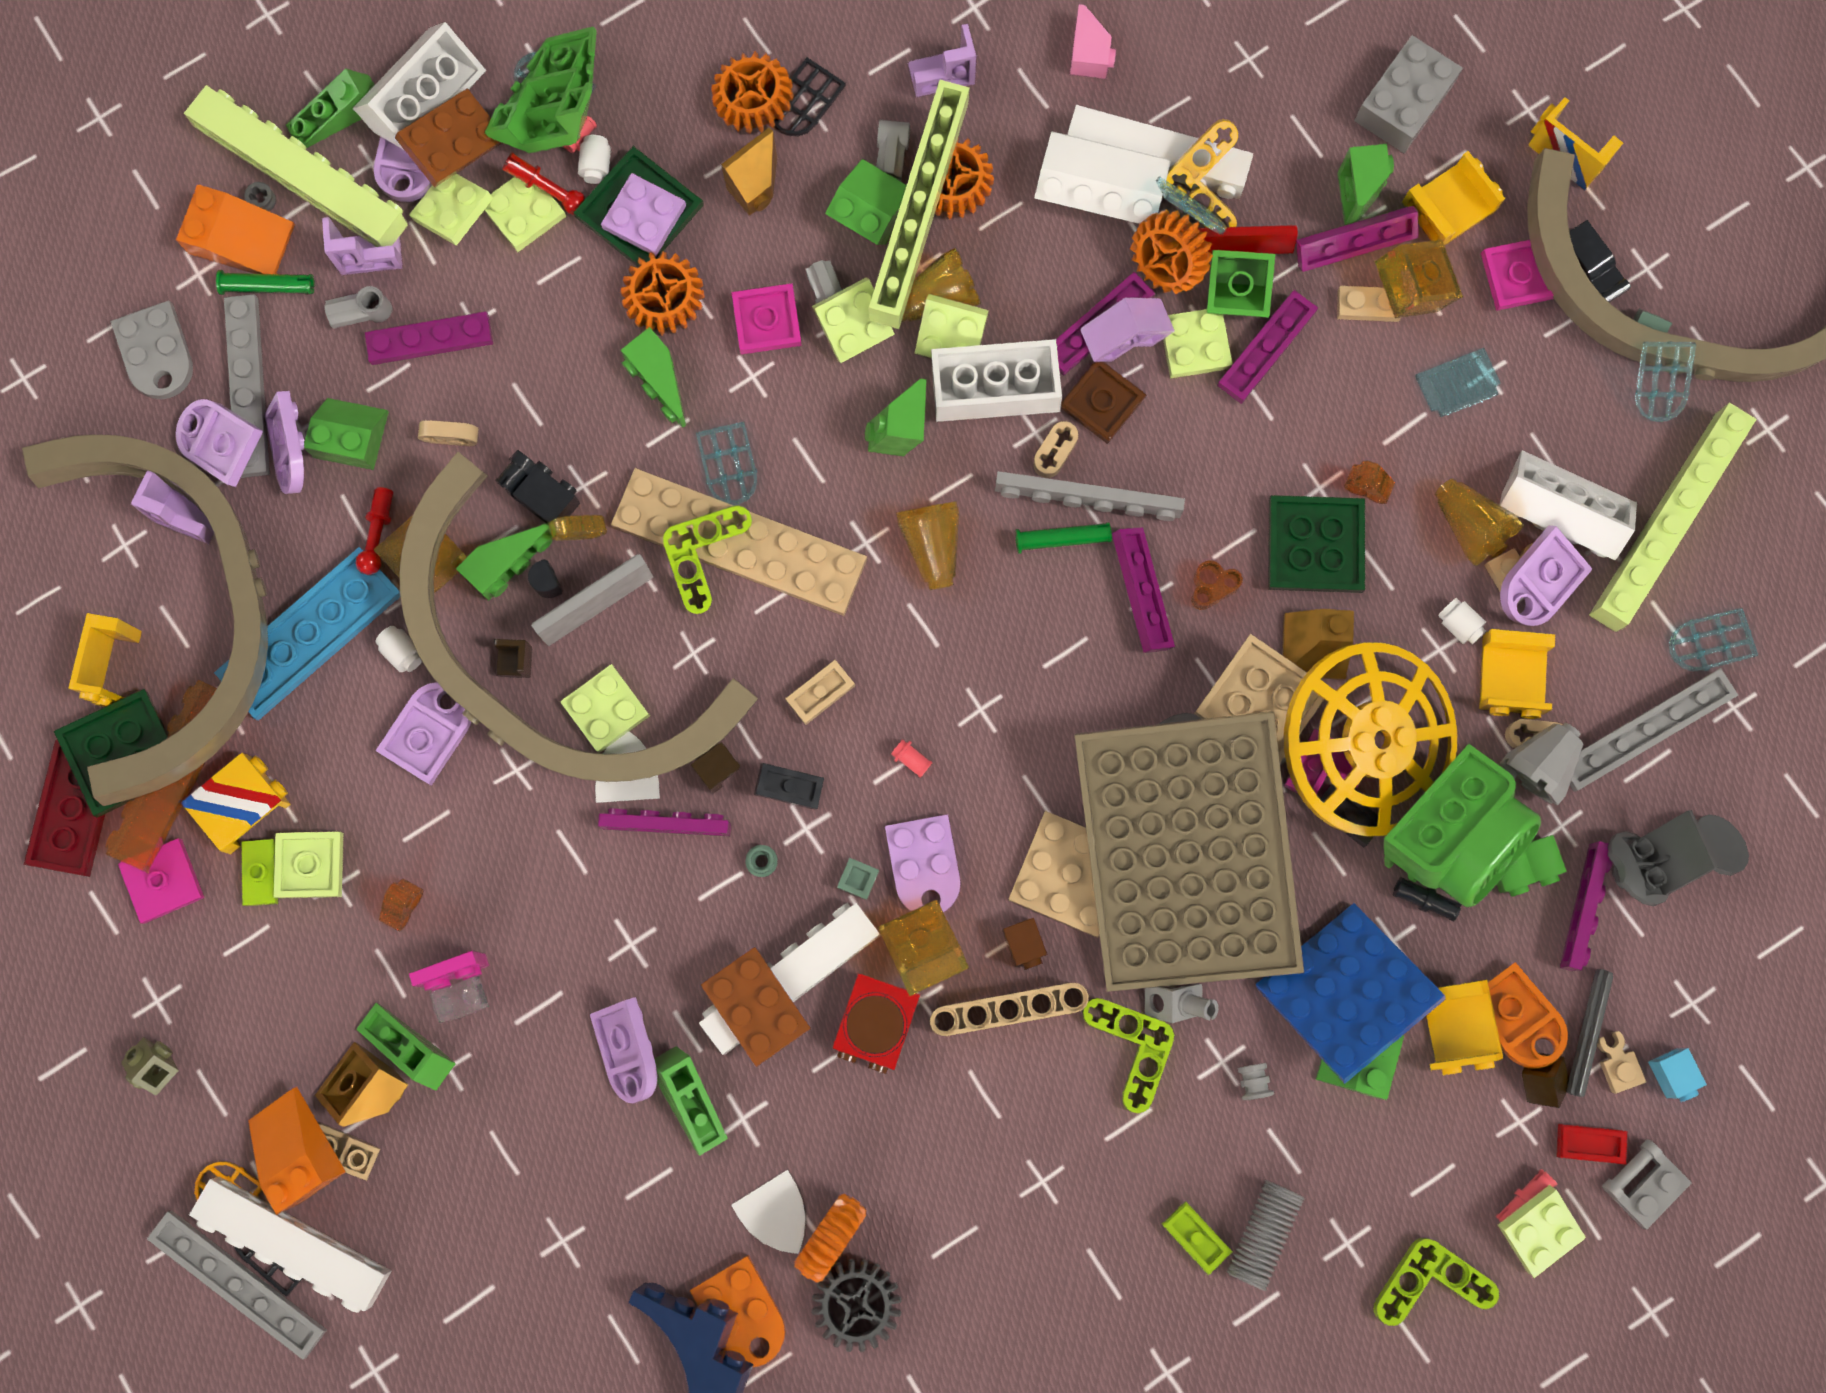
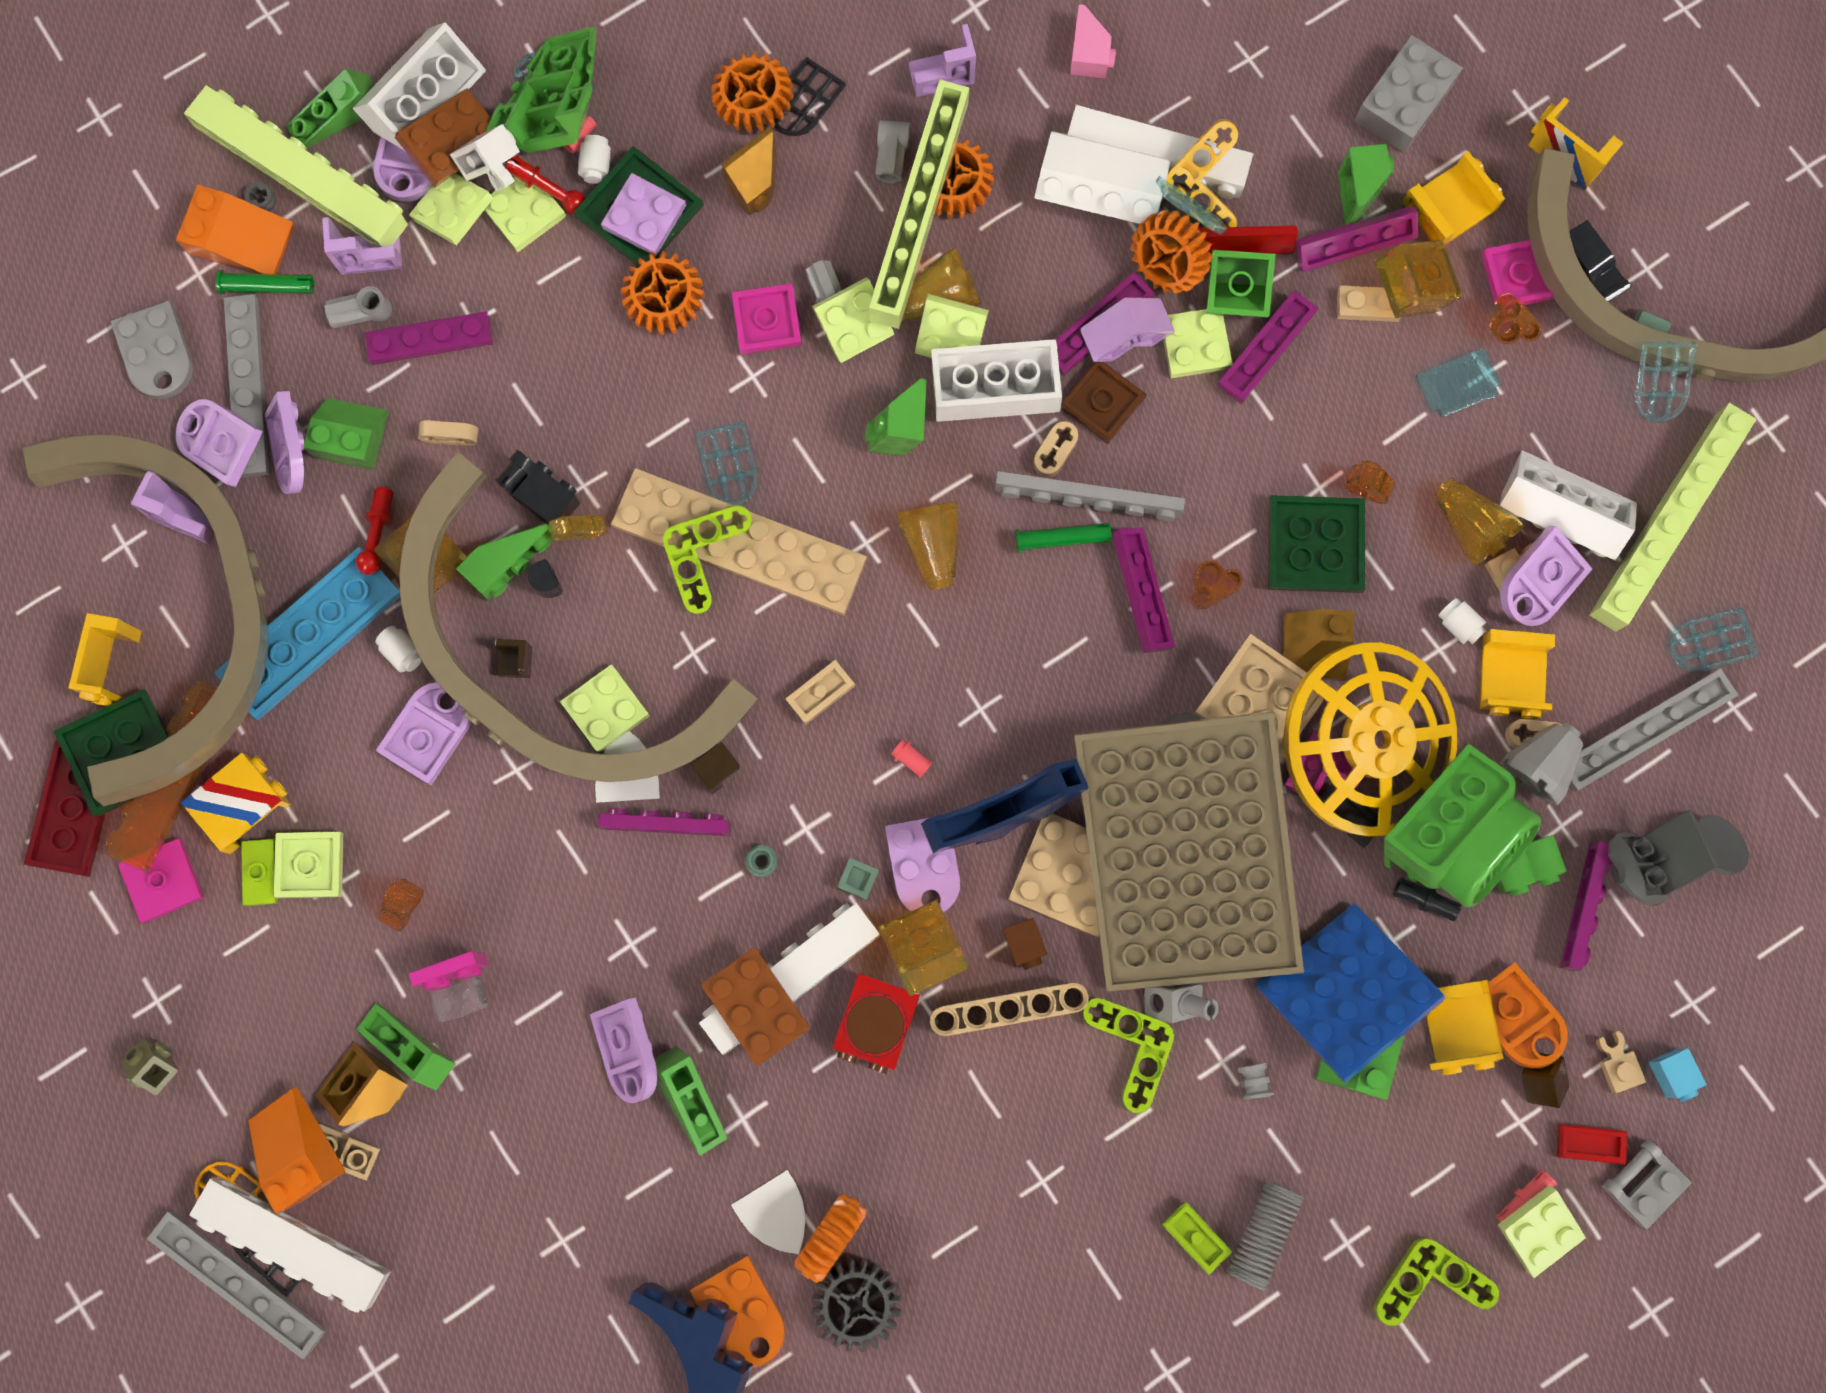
light grey tile [531,554,654,647] -> none
bright green slope [621,327,686,428] -> none
black plate [754,763,824,810] -> none
bright green slope [825,159,907,245] -> none
dark grey axle [1567,969,1614,1097] -> none
none -> white brick [450,124,520,191]
none -> dark blue arch [921,759,1089,853]
none -> clear orange piece [1490,293,1542,344]

